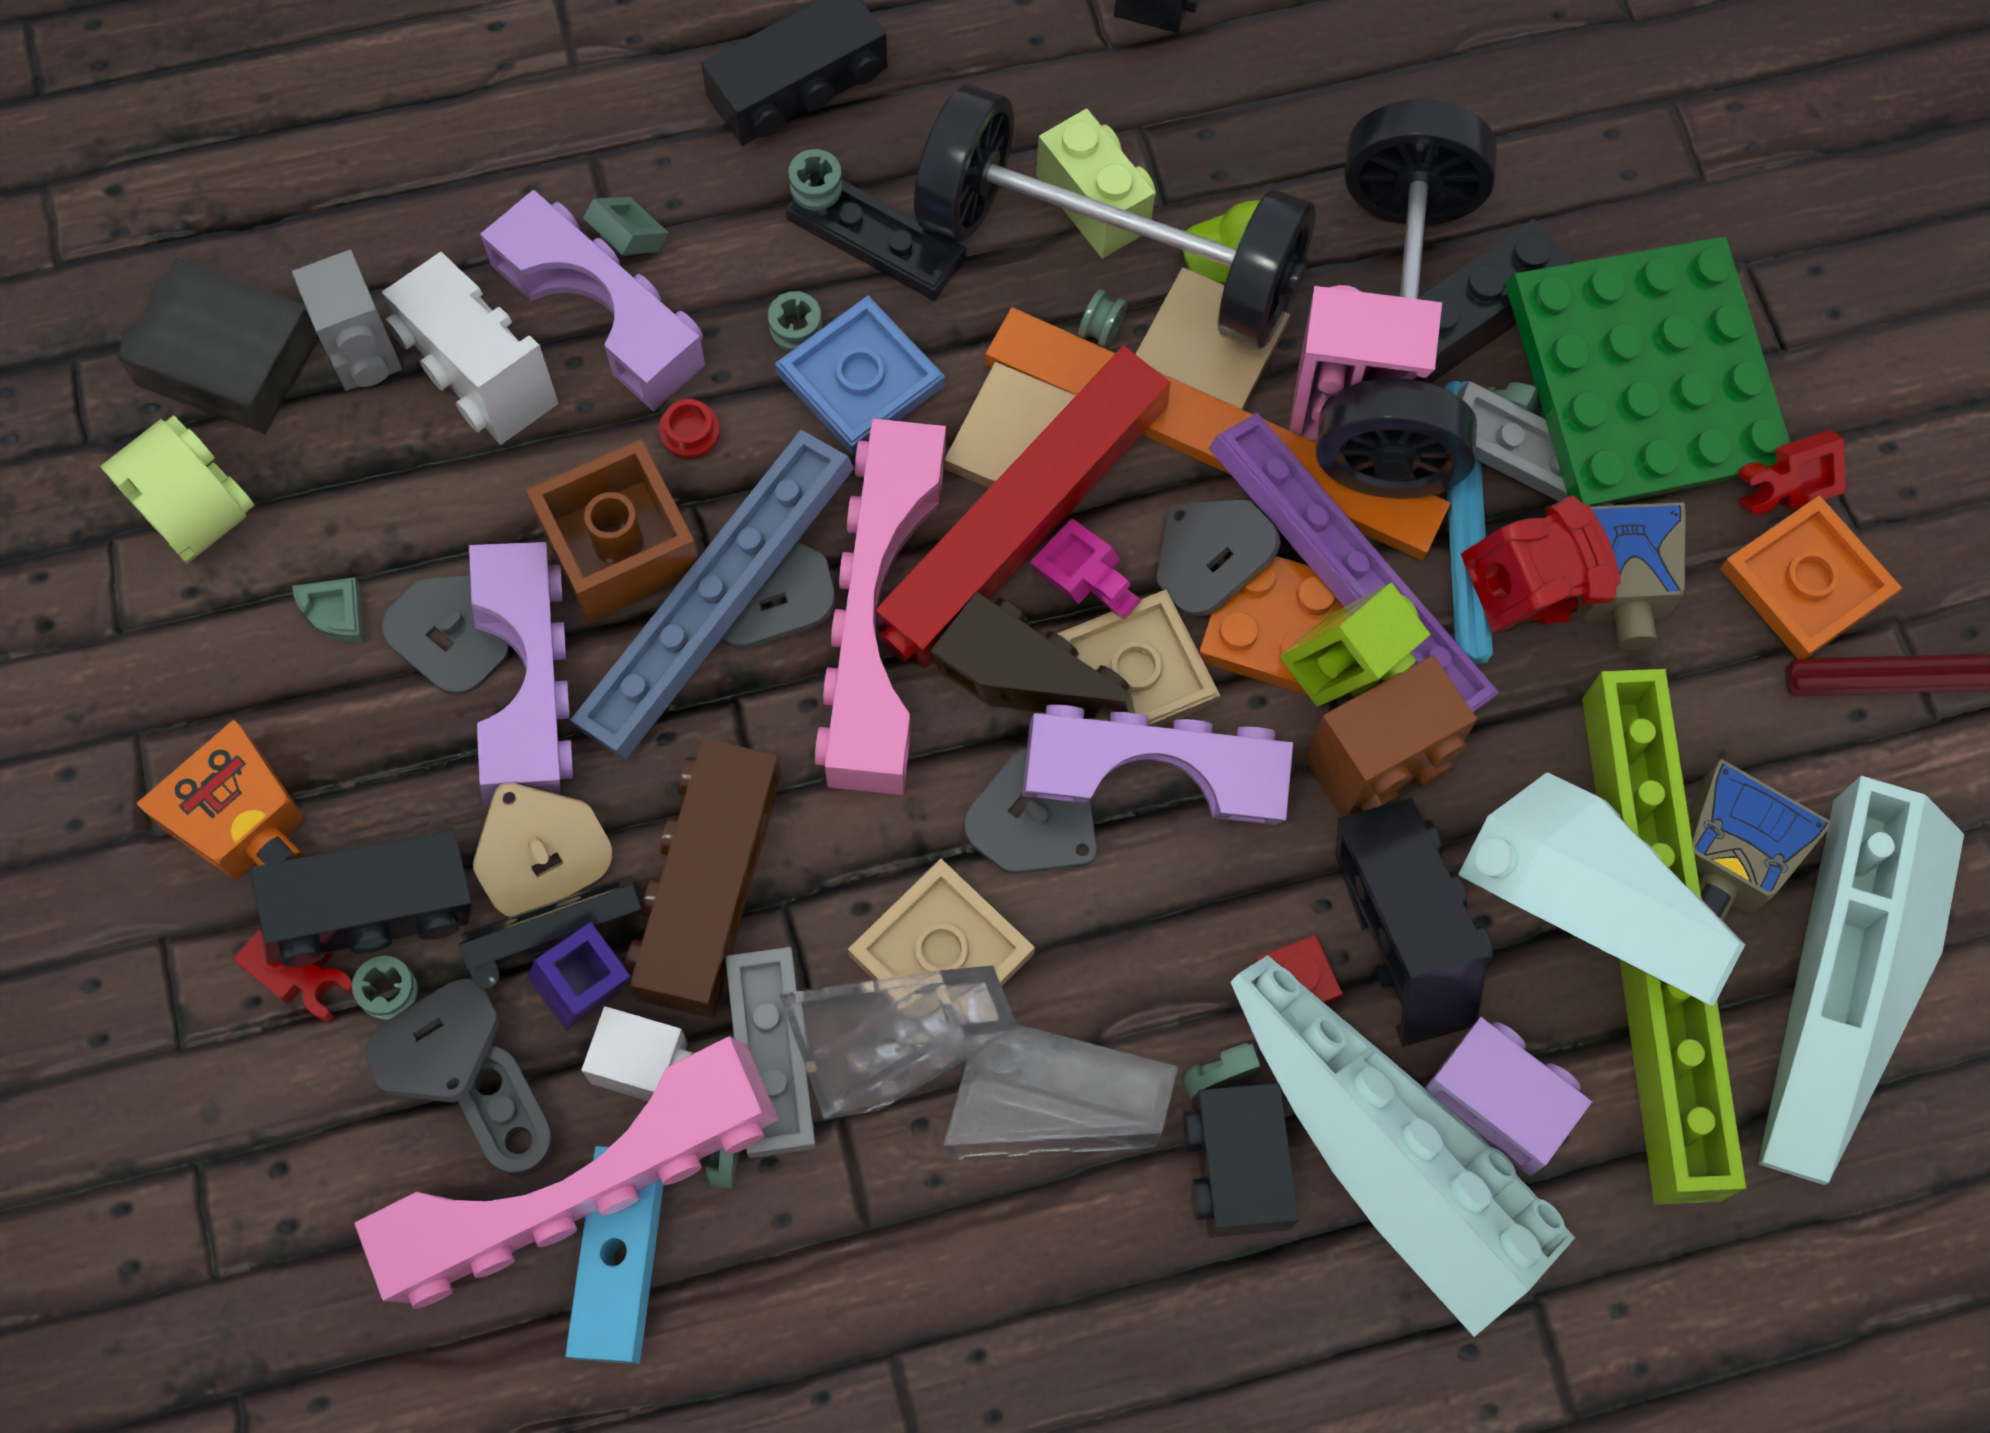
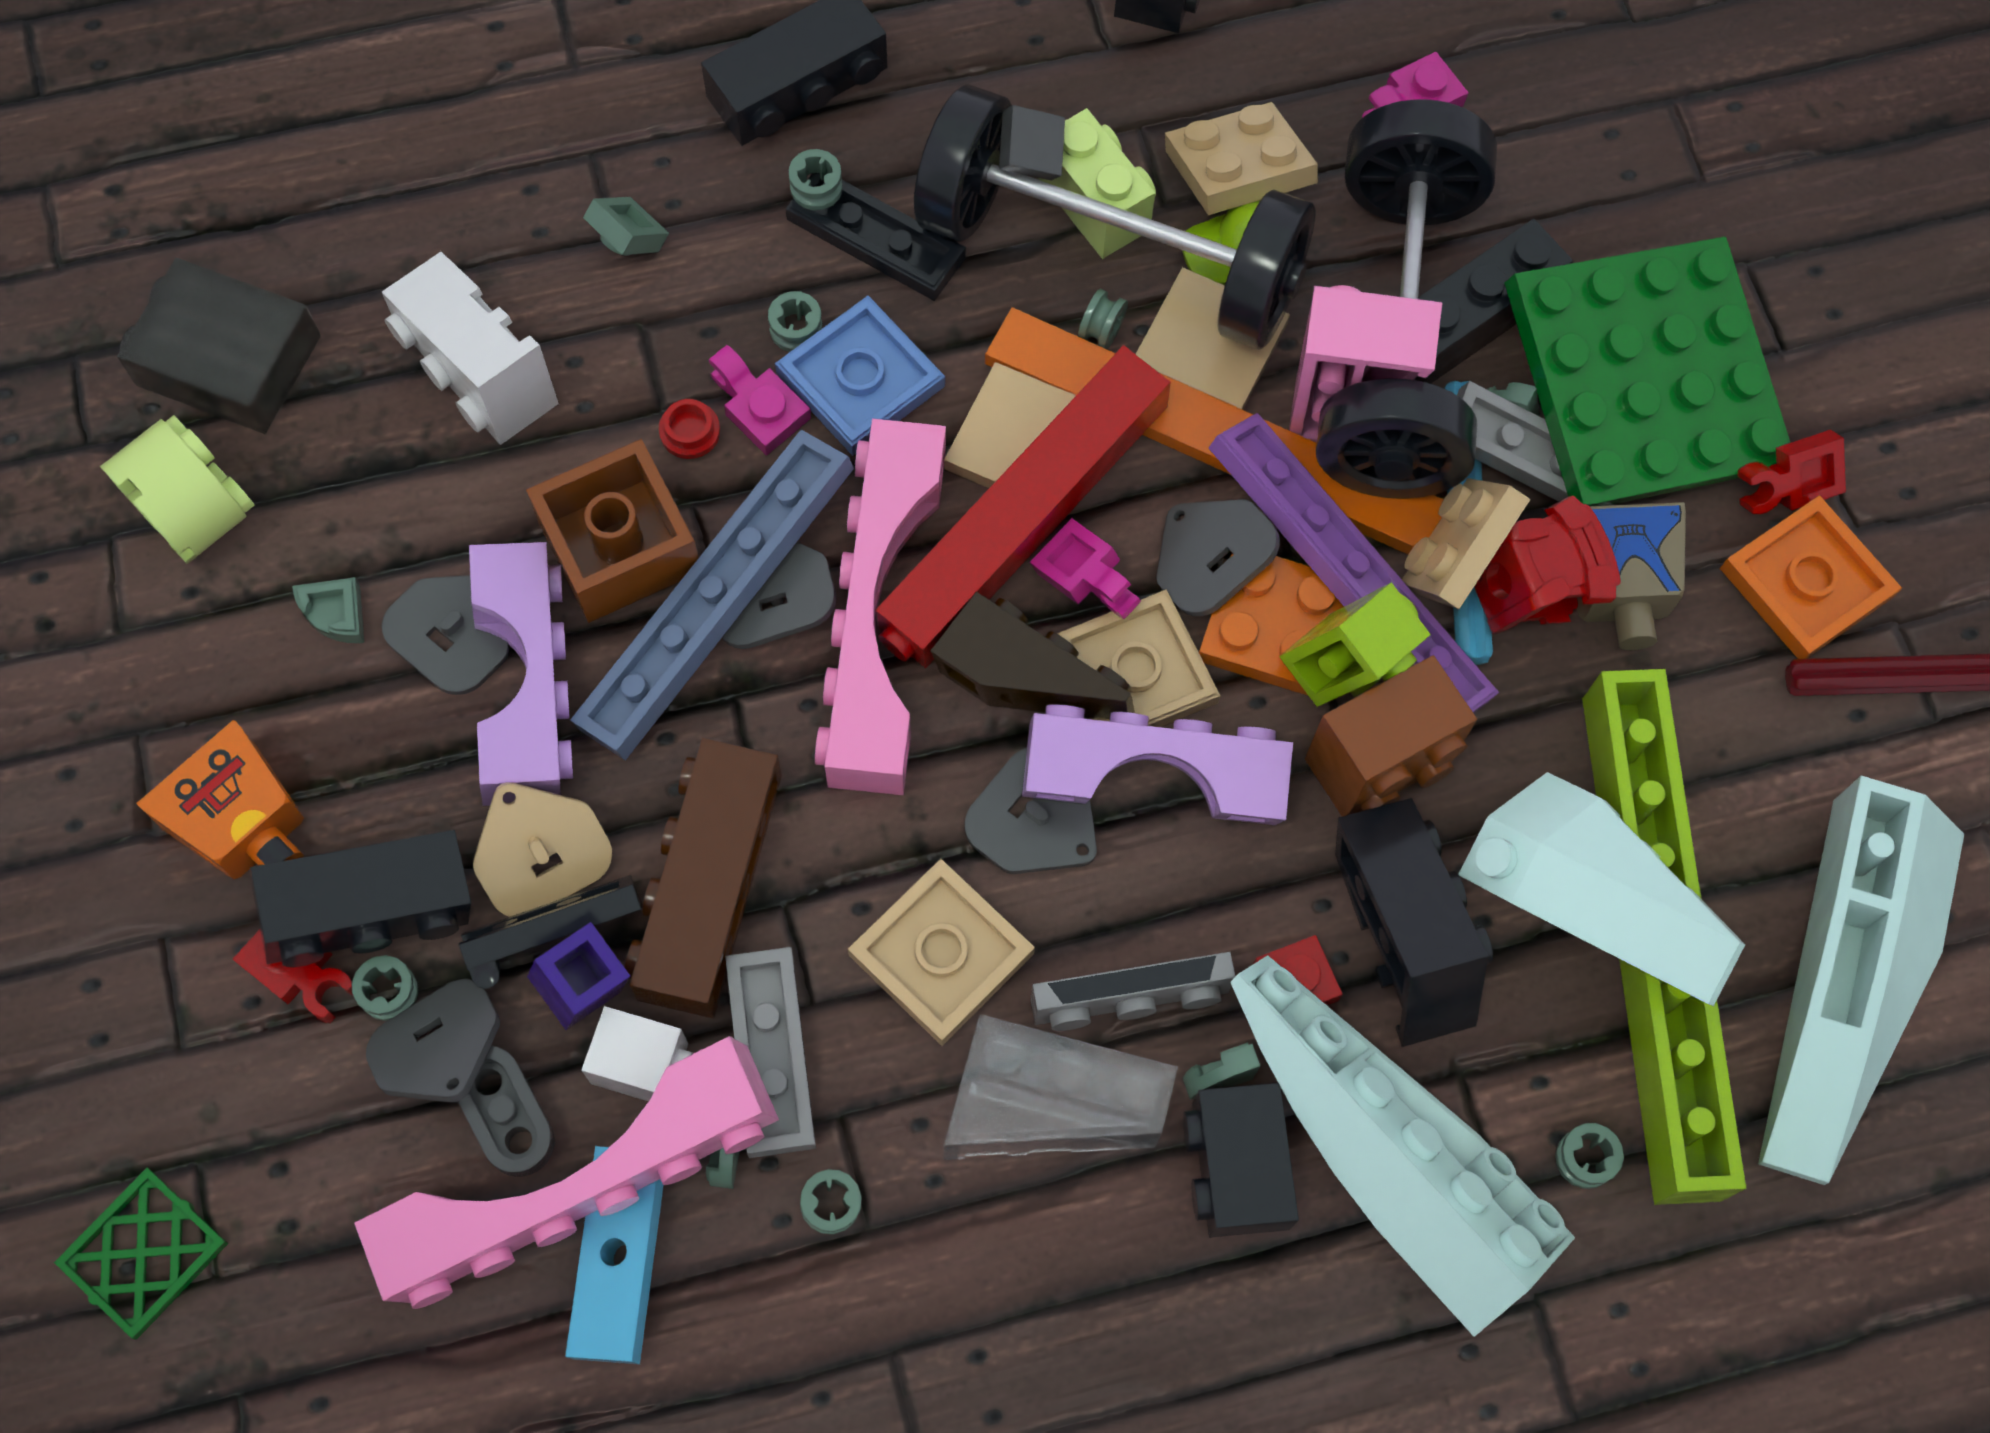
light grey brick [292,249,403,391] -> none
lavender arch [480,189,706,411] -> none
clear wedge [779,965,1018,1119] -> none
lavender brick [1425,1017,1592,1176] -> none
torso [1688,759,1832,921] -> none
none -> green window [54,1168,229,1340]
none -> dark pink plate [709,345,811,456]
none -> sand green bush [800,1169,862,1234]
none -> dark grey tile [999,105,1065,181]
none -> light grey plate [1031,952,1236,1031]
none -> tan plate [1165,102,1318,215]
none -> dark pink plate [1362,52,1469,117]
none -> tan plate [1402,478,1530,609]
none -> sand green bush [1555,1123,1624,1189]

